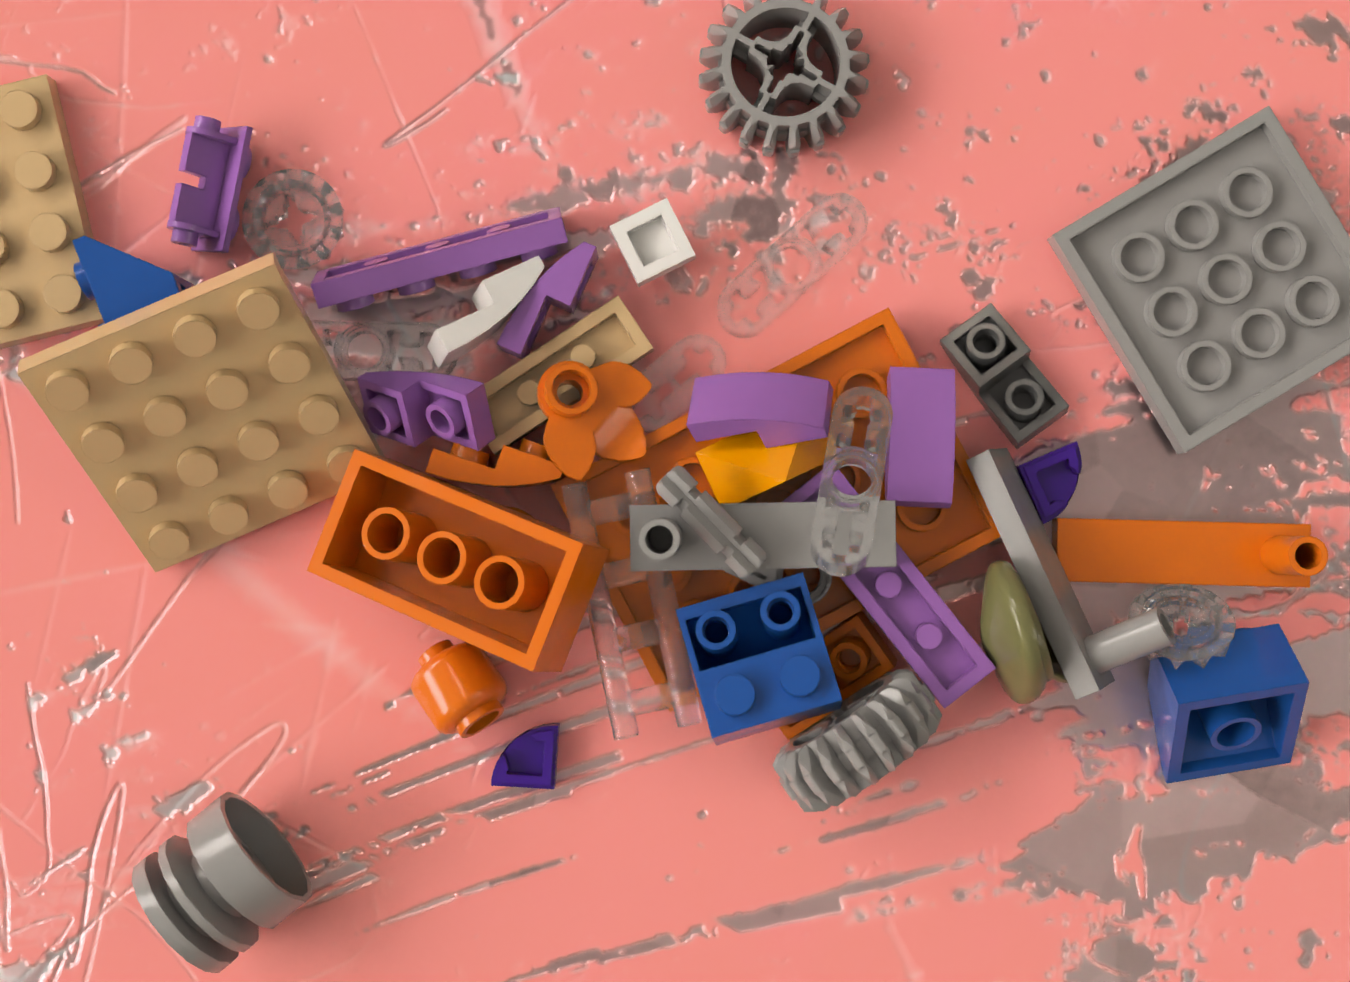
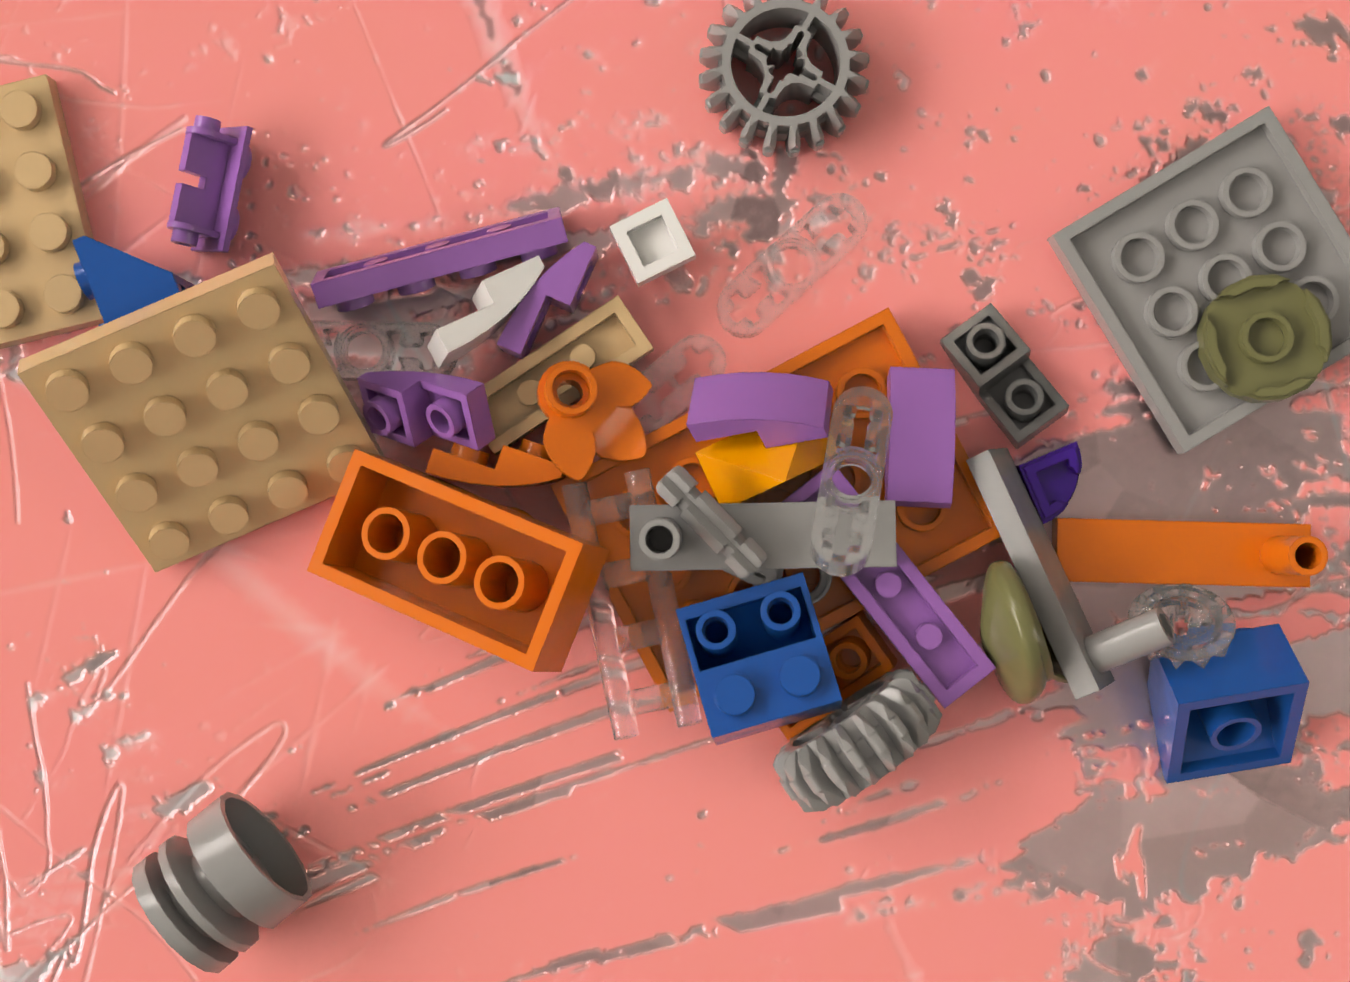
clear gear [242,169,345,271] -> none
orange head [411,639,507,738] -> none
dark purple tile [491,723,560,789] -> none
none -> olive tile [1196,274,1333,403]

